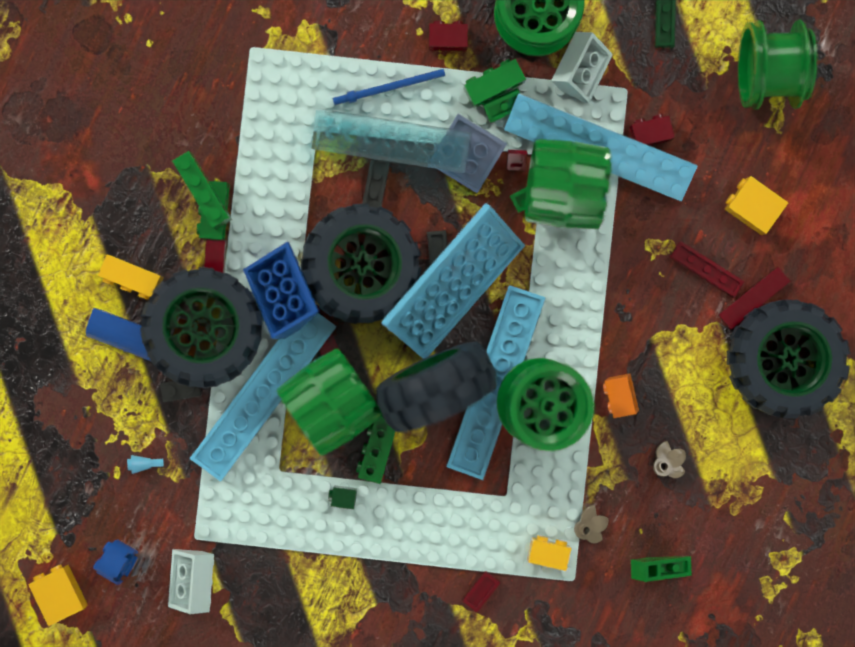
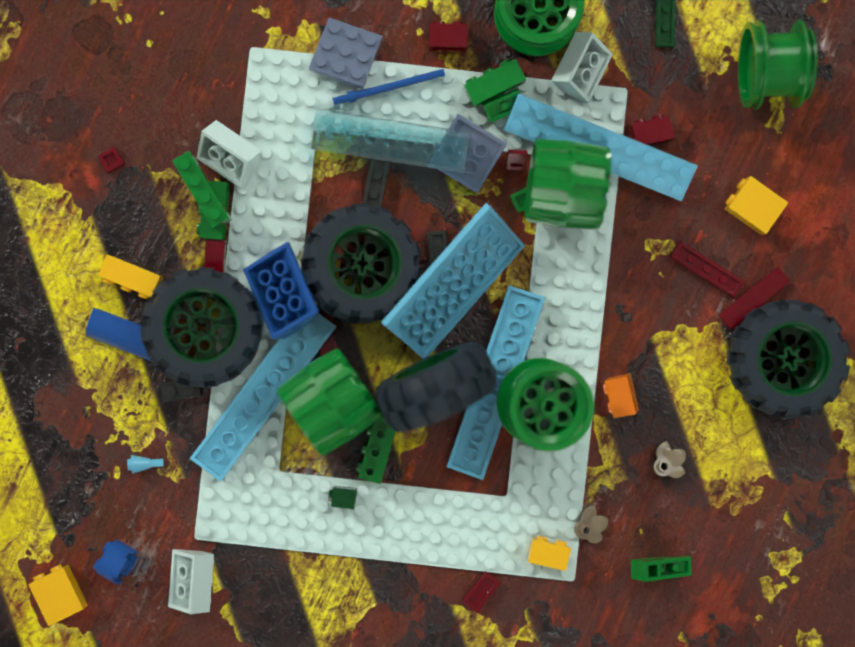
none -> dark red tile [98,147,125,173]
none -> light aqua slope [197,120,262,189]
none -> sand blue plate [309,18,383,89]

